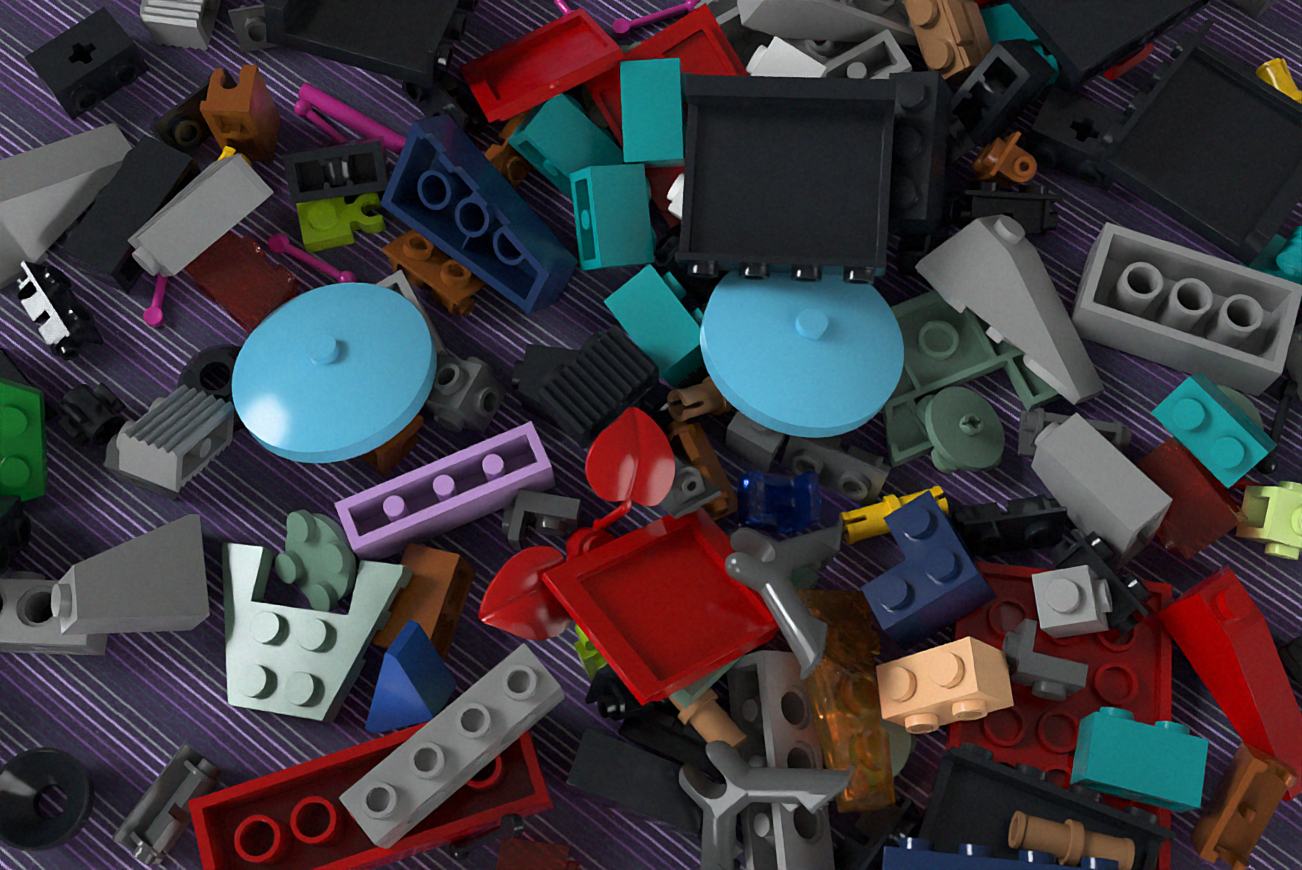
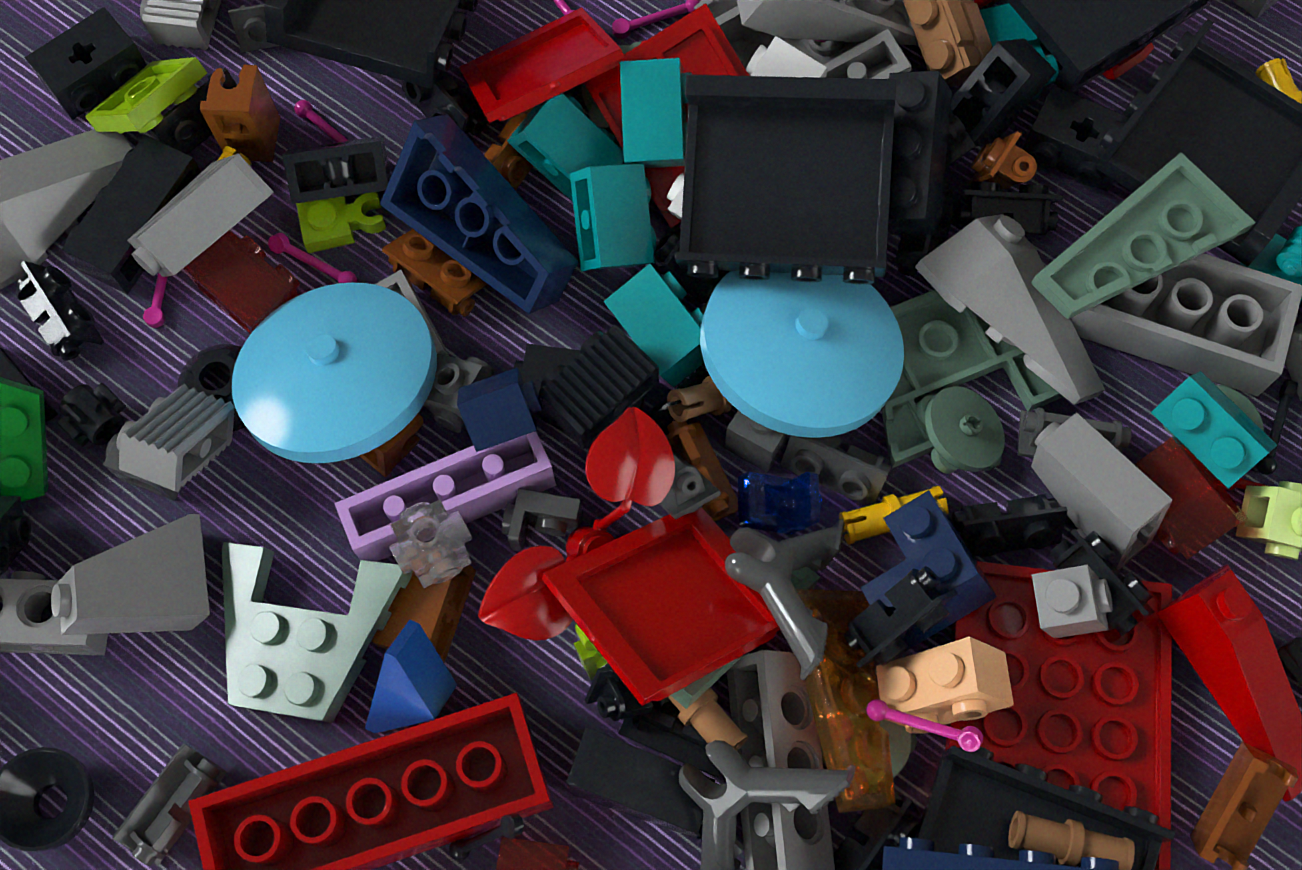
sand green piece [275,510,356,612] -> none
dark pink bar [298,82,407,156] -> none
light grey brick [338,643,565,849] -> none
dark grey bracket [1002,618,1088,701] -> none
teal brick [1070,707,1209,813] -> none
none -> lime plate [85,57,207,134]
none -> clear brick [389,499,472,588]
none -> dark blue brick [457,367,543,452]
none -> black hinge [844,566,958,668]
none -> dark pink hinge [866,699,983,752]
none -> sand green wing [1031,152,1256,319]

